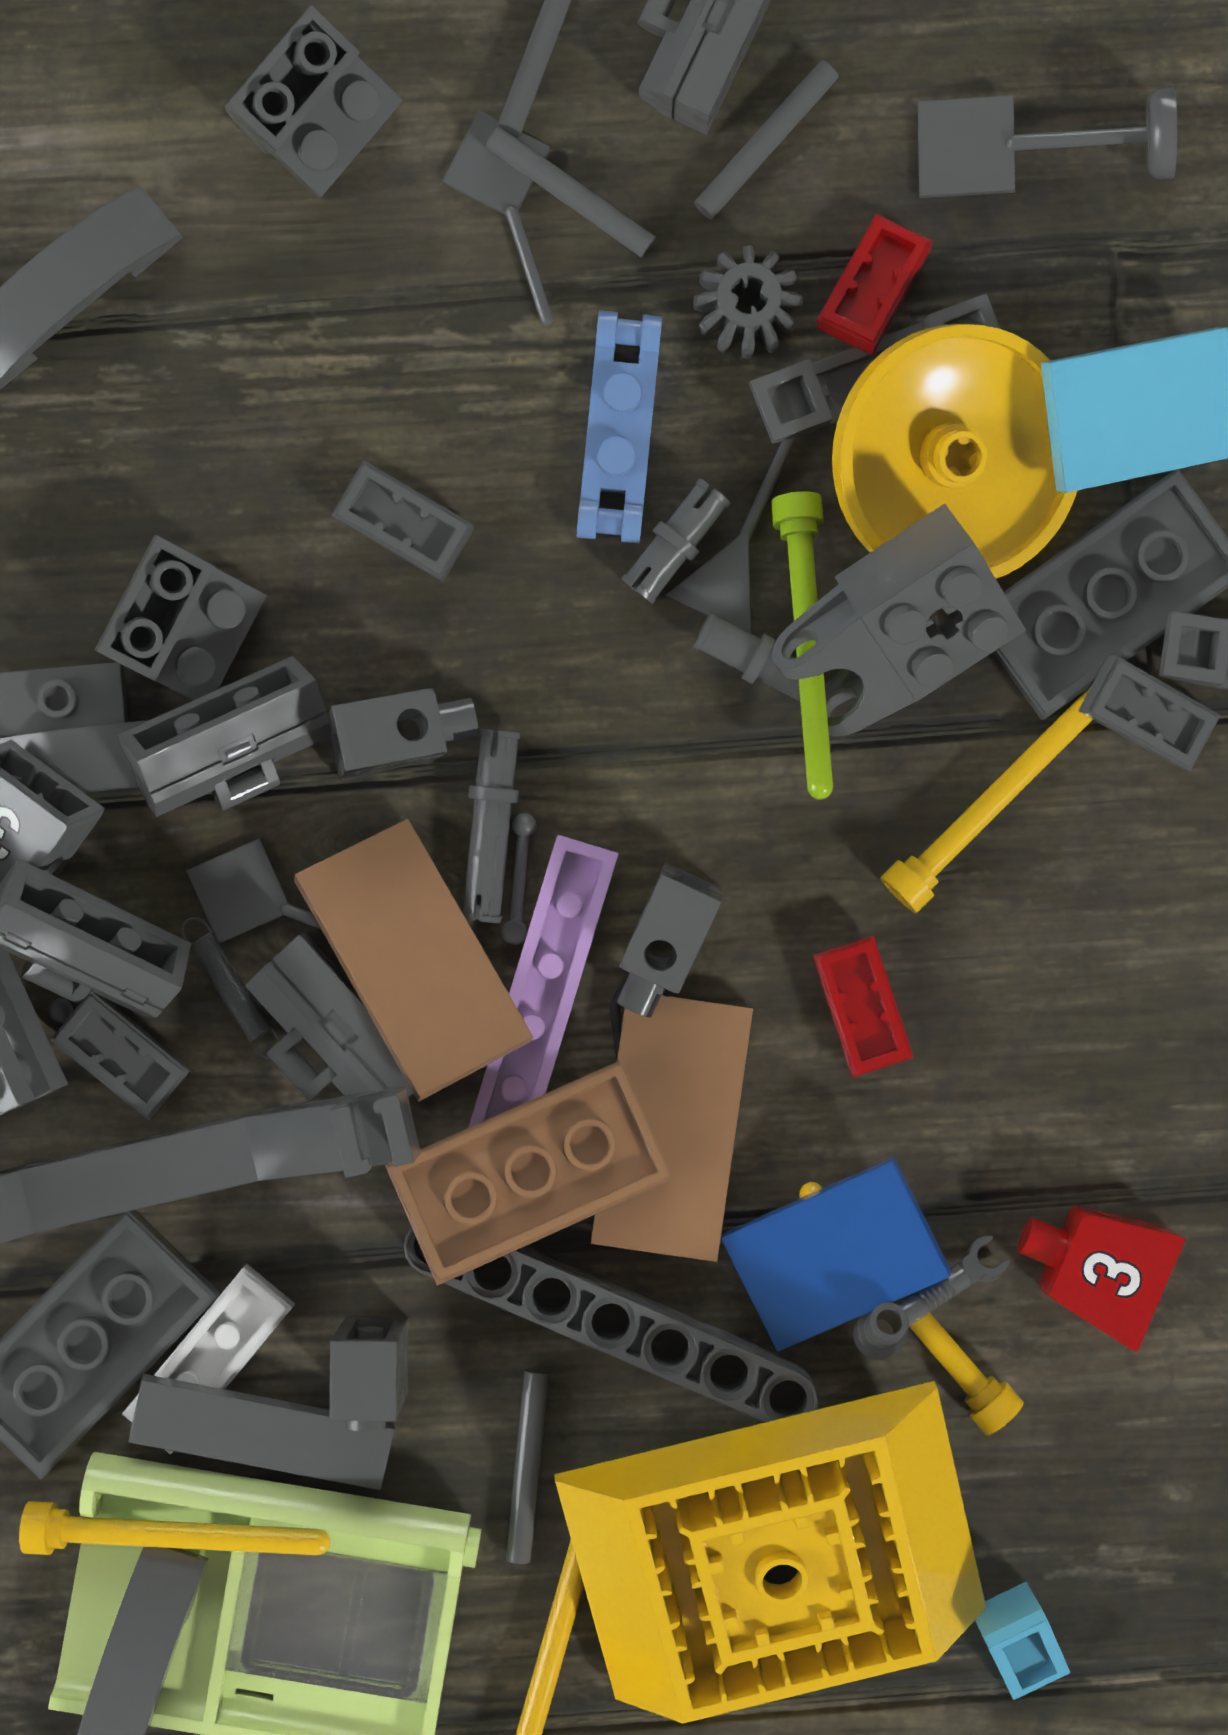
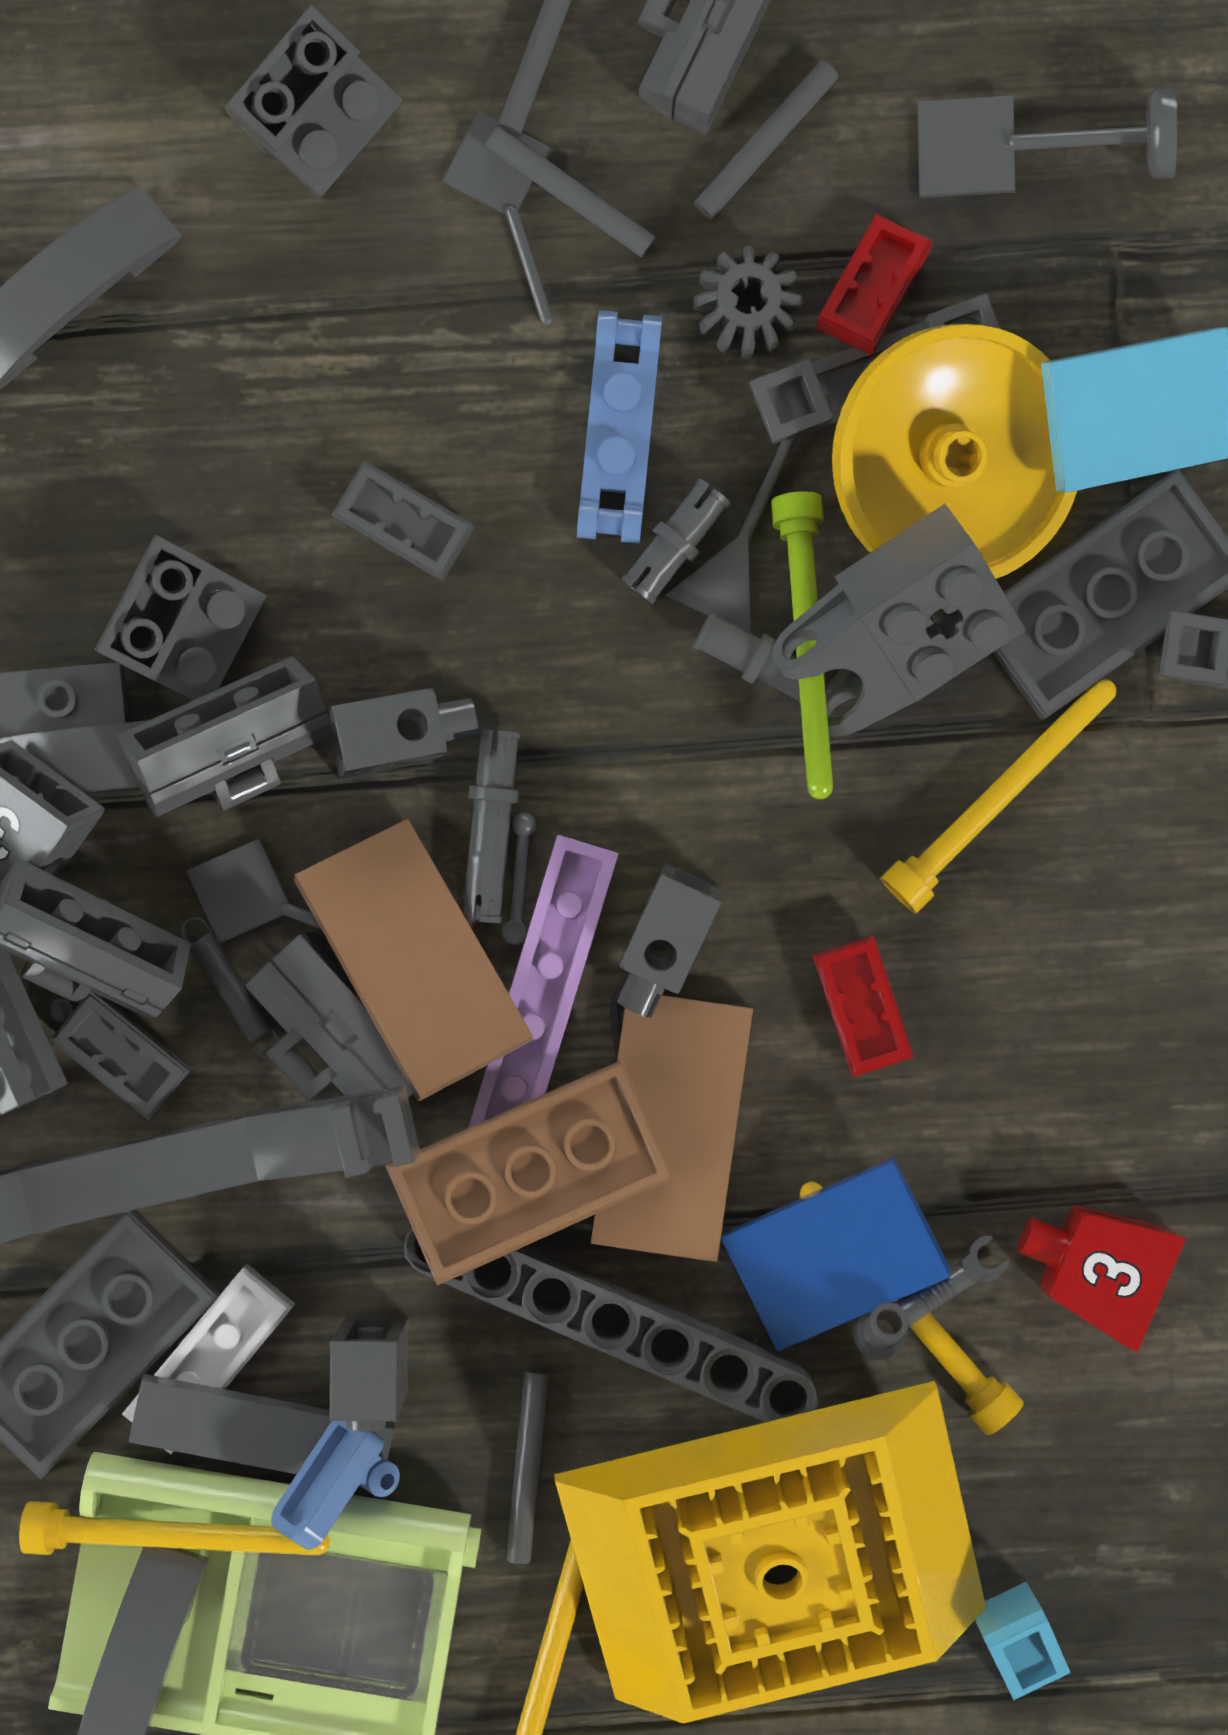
dark grey plate [1078,655,1221,771] -> none
none -> medium blue piece [271,1421,400,1550]

